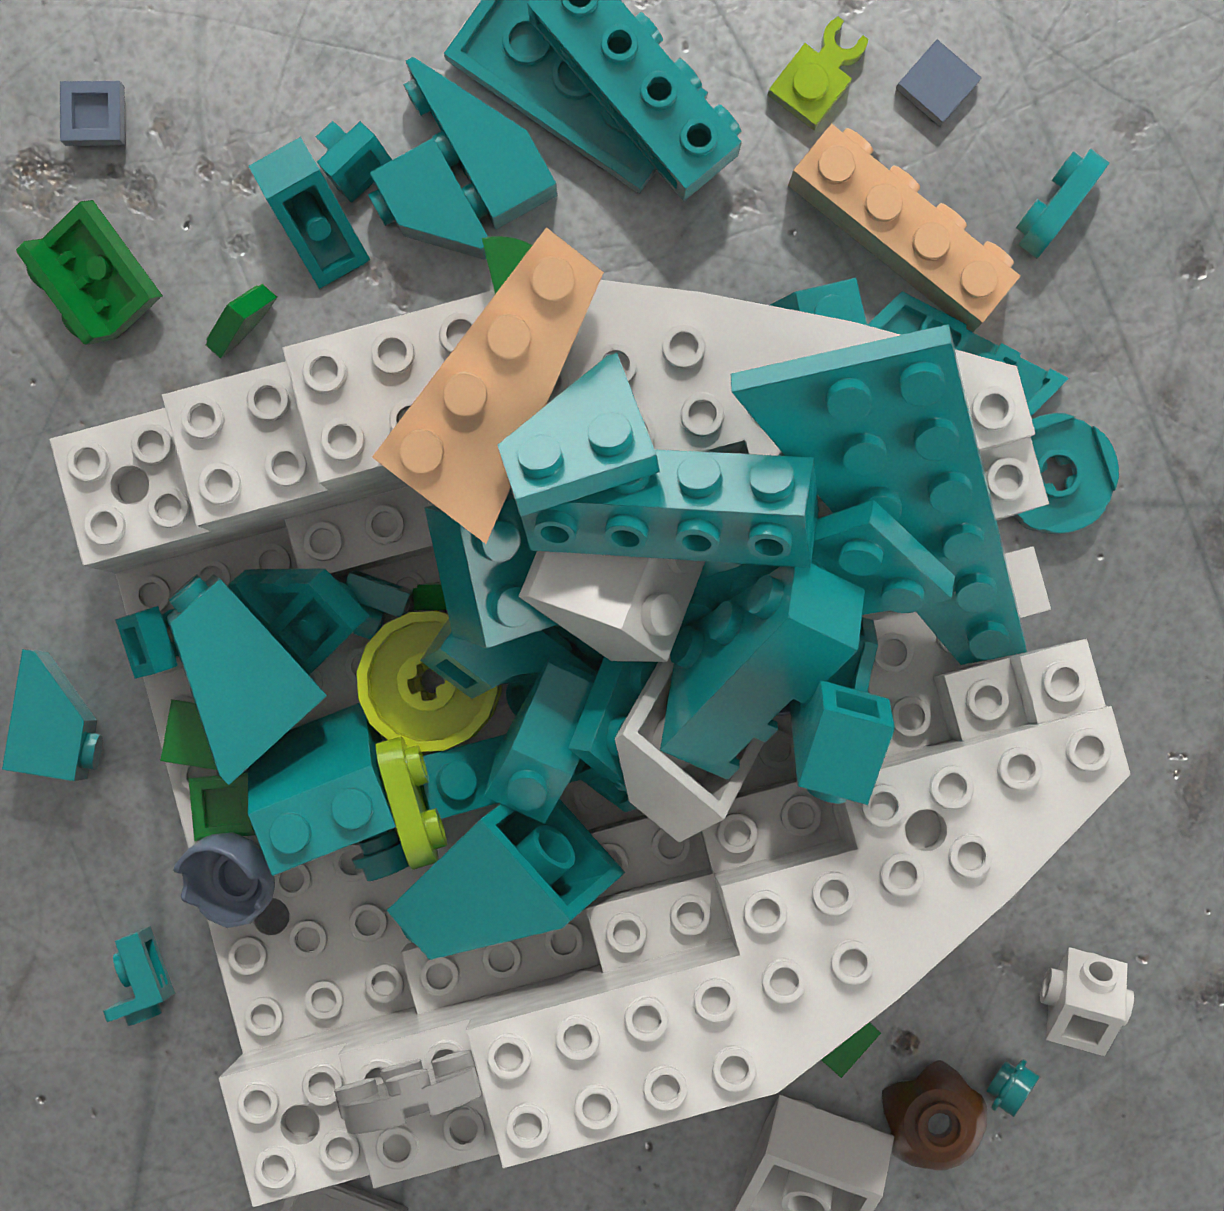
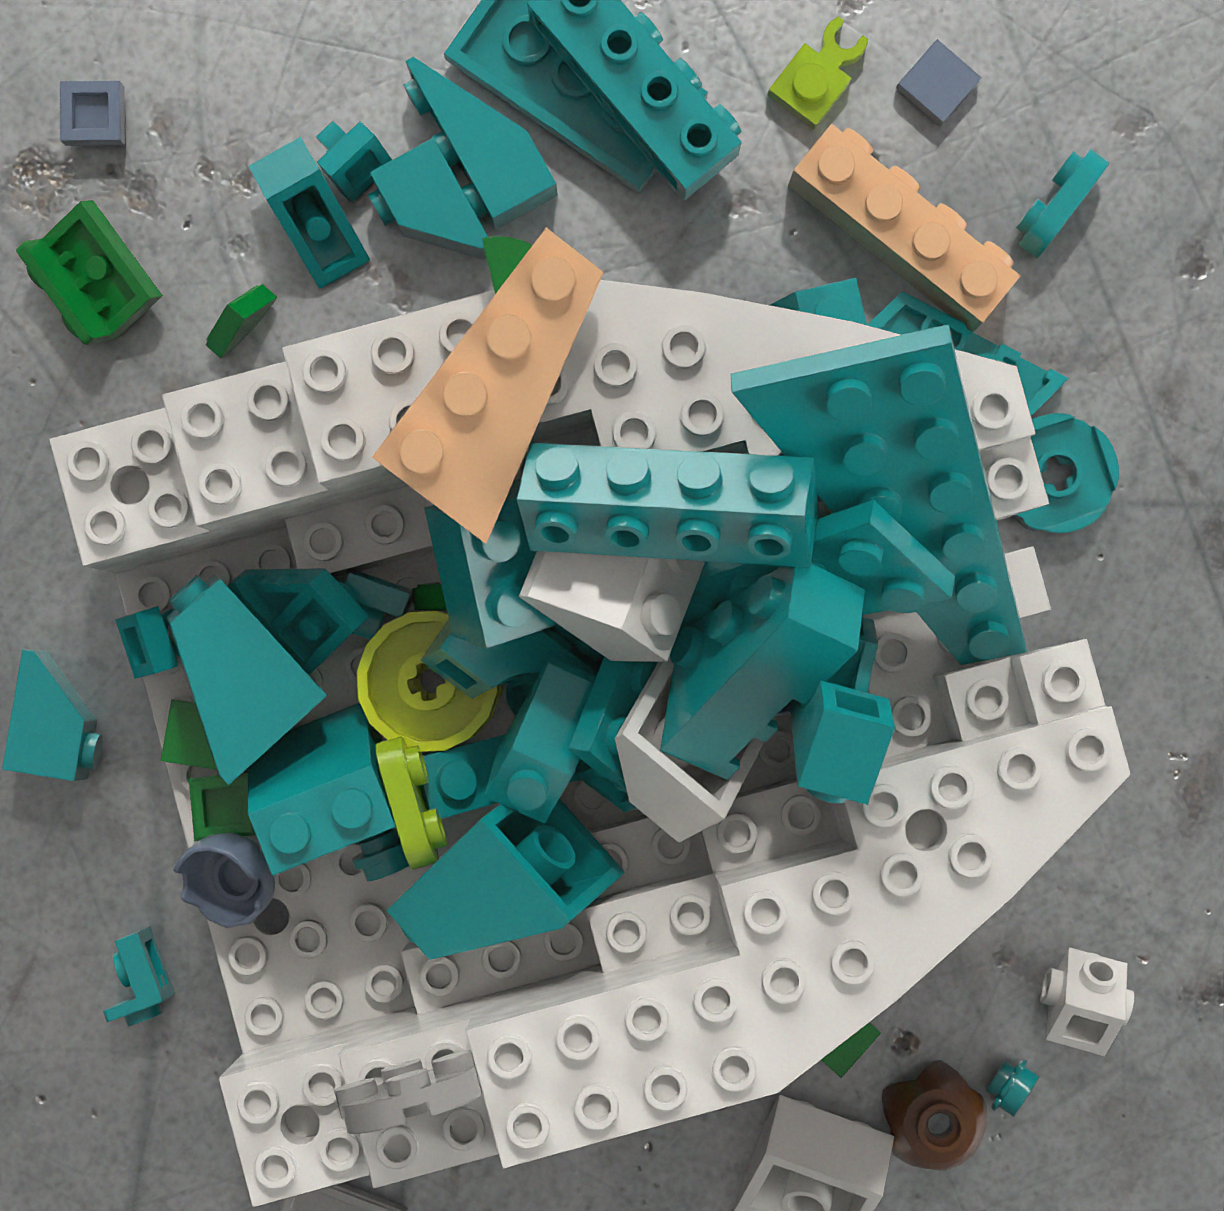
wing [497,353,660,516] -> none

